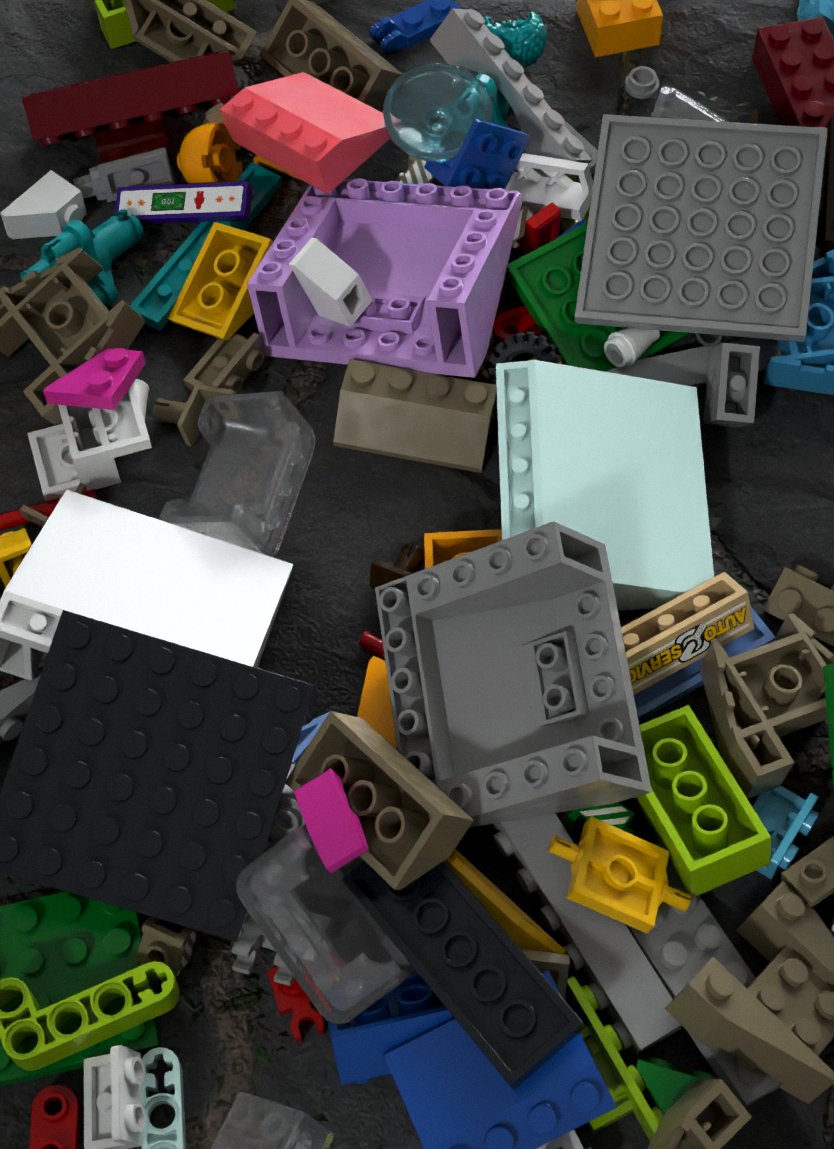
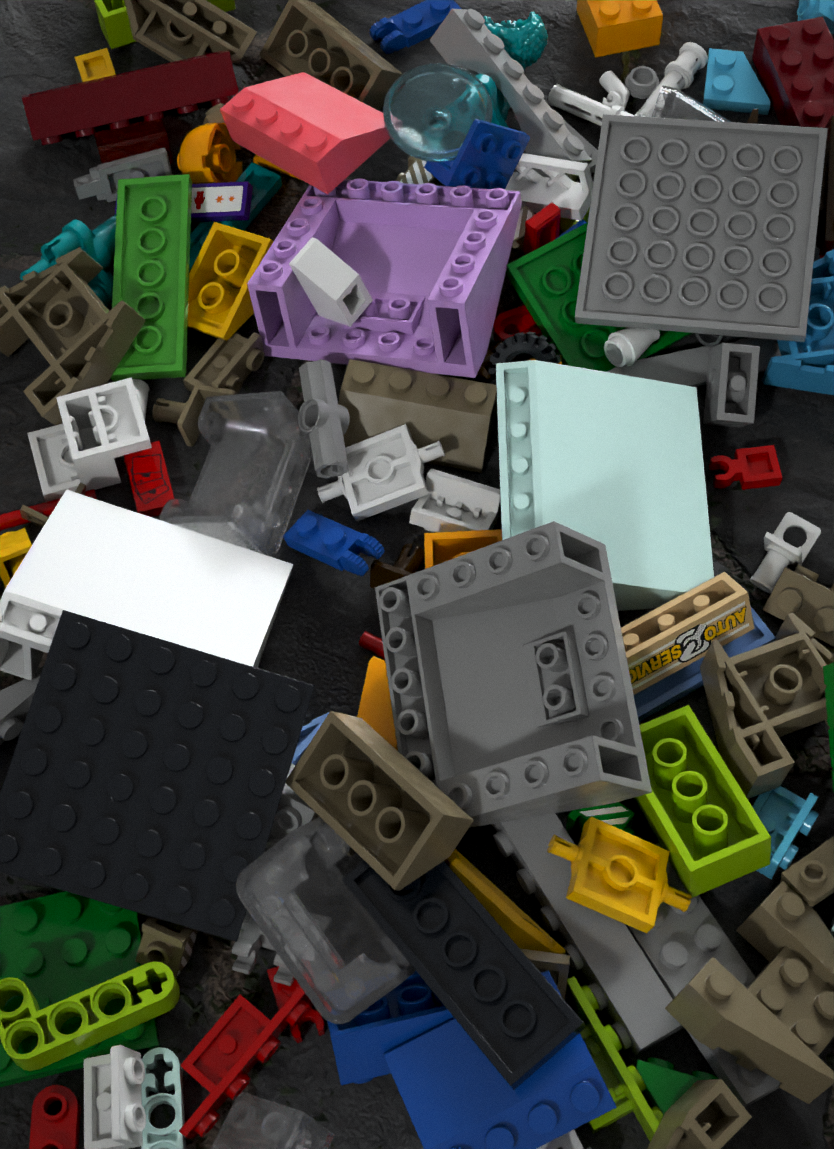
white slope [0,170,87,239] -> none
dark pink wing [43,348,146,410] -> none
dark pink slope [294,768,369,873] -> none
none -> yellow plate [75,48,116,82]
none -> bright green plate [110,174,192,382]
none -> red tile [124,441,177,517]
none -> red bracket [179,985,312,1140]
none -> blue hinge [283,510,385,576]
none -> light grey piece [298,359,350,478]
none -> white plate [317,424,445,522]
none -> white bracket [409,469,501,532]
none -> white pin [548,84,647,126]
none -> white arm [599,71,630,108]
none -> white pin [635,42,708,118]
none -> medium azure wing [702,48,771,115]
none -> red plate [709,445,782,490]
none -> white bracket [750,512,821,593]

